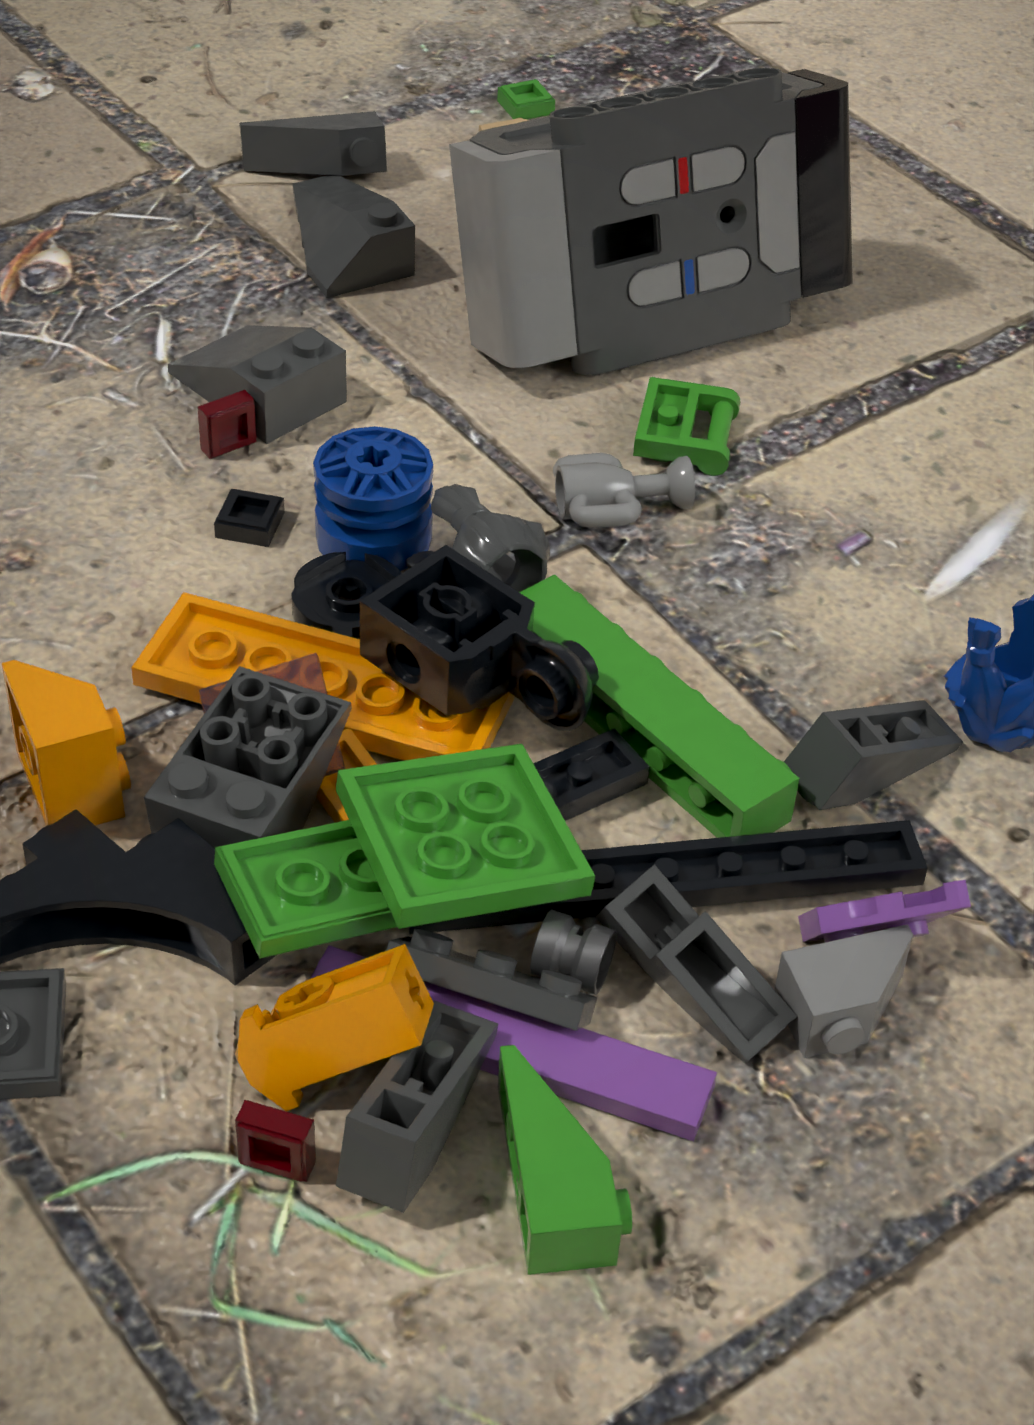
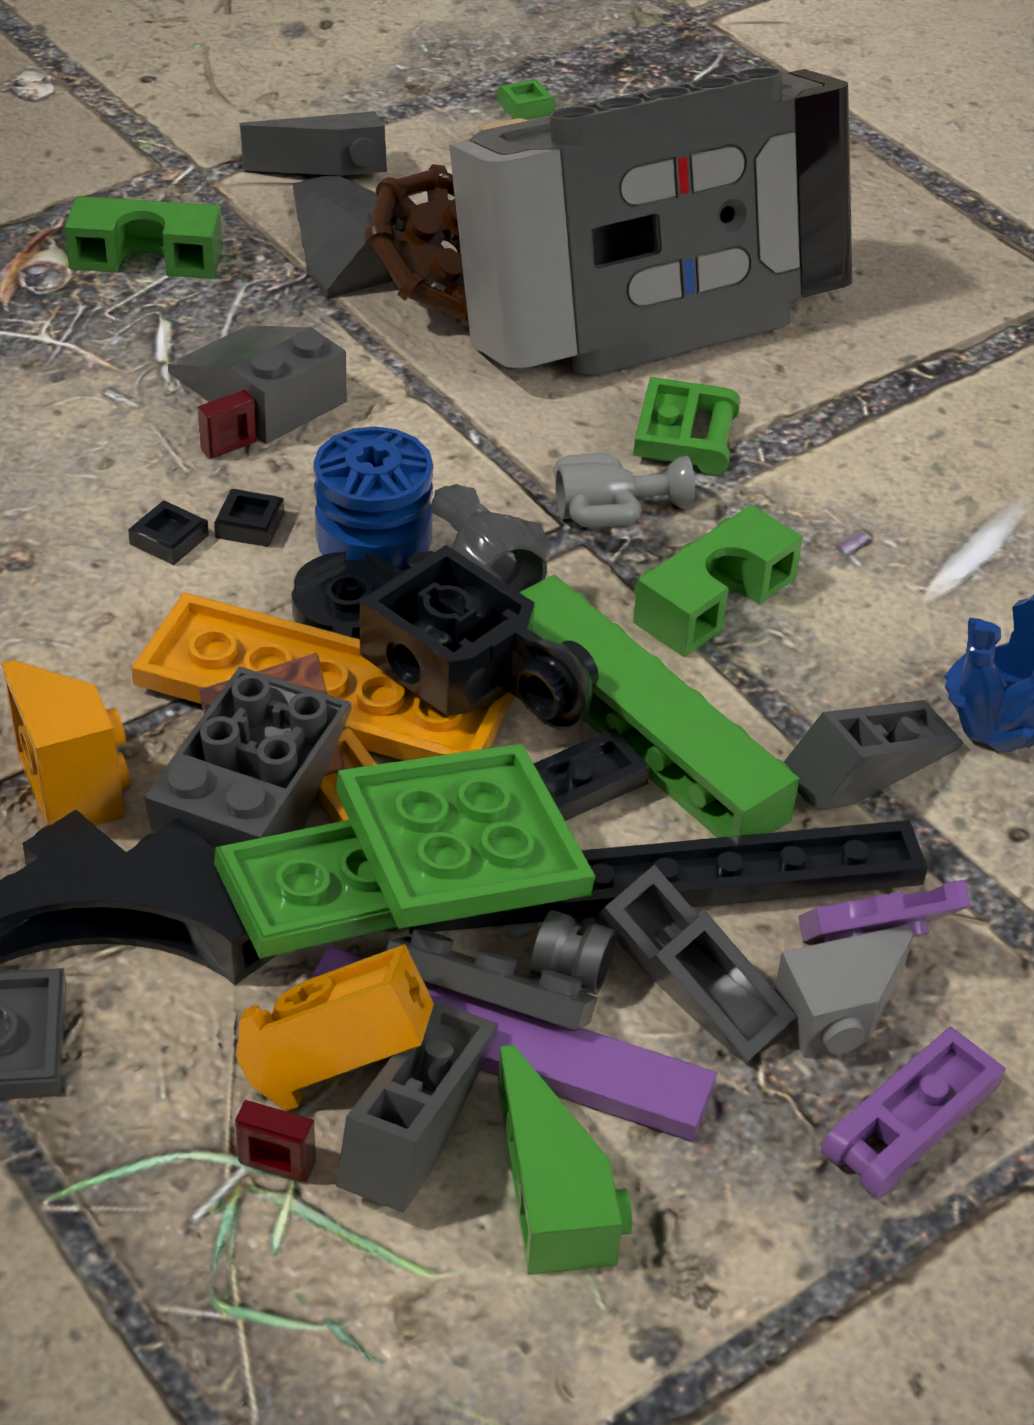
none -> bright green arch [64,196,223,279]
none -> black tile [128,500,209,565]
none -> reddish brown plate [364,164,469,326]
none -> bright green arch [633,504,803,657]
none -> medium lavender plate [821,1026,1006,1199]

